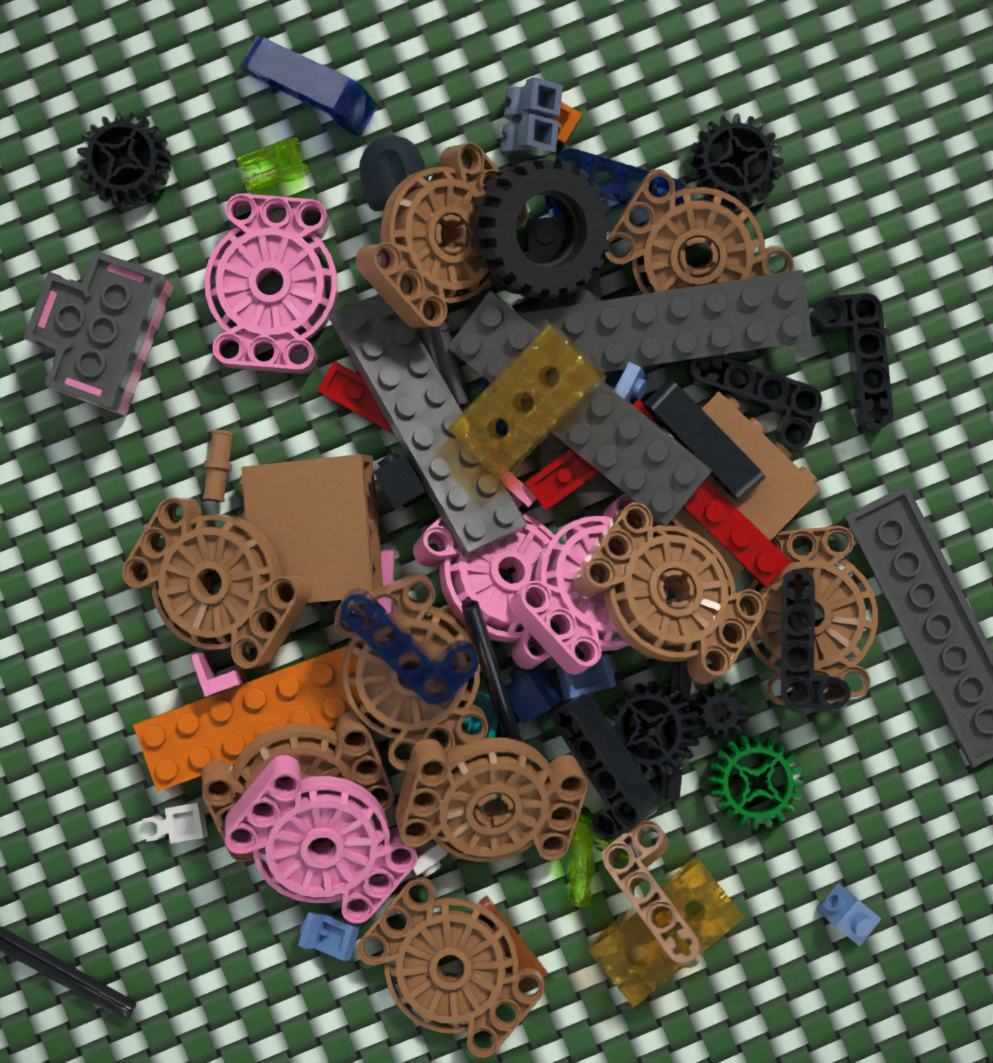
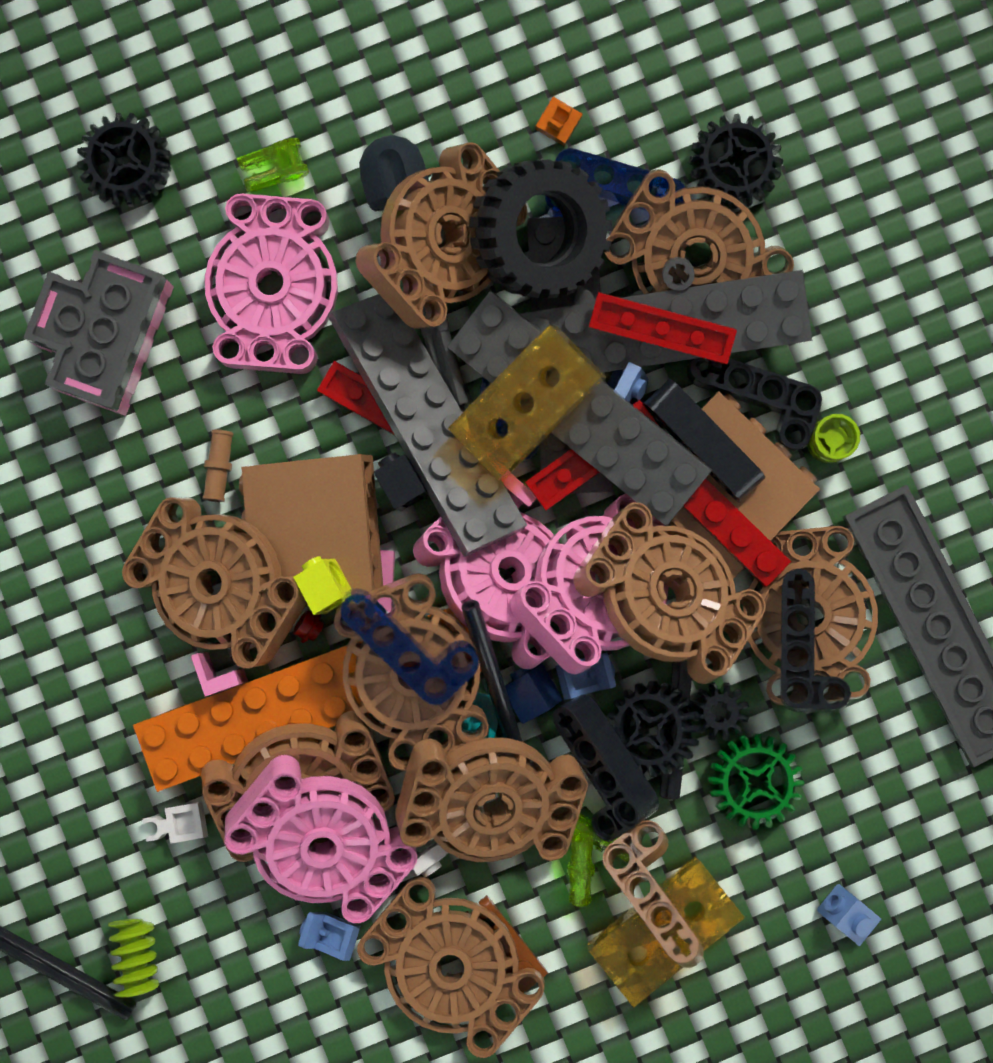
clear blue beam [240,36,378,136] -> none
sand blue legs [500,77,563,158] -> none
black beam [810,293,894,432] -> none
none -> lime piece [108,919,159,997]
none -> neon yellow brick [293,556,355,615]
none -> red plate [293,610,324,643]
none -> red plate [589,292,737,364]
none -> dark grey bush [662,257,695,291]
none -> lime wheel [807,414,860,463]

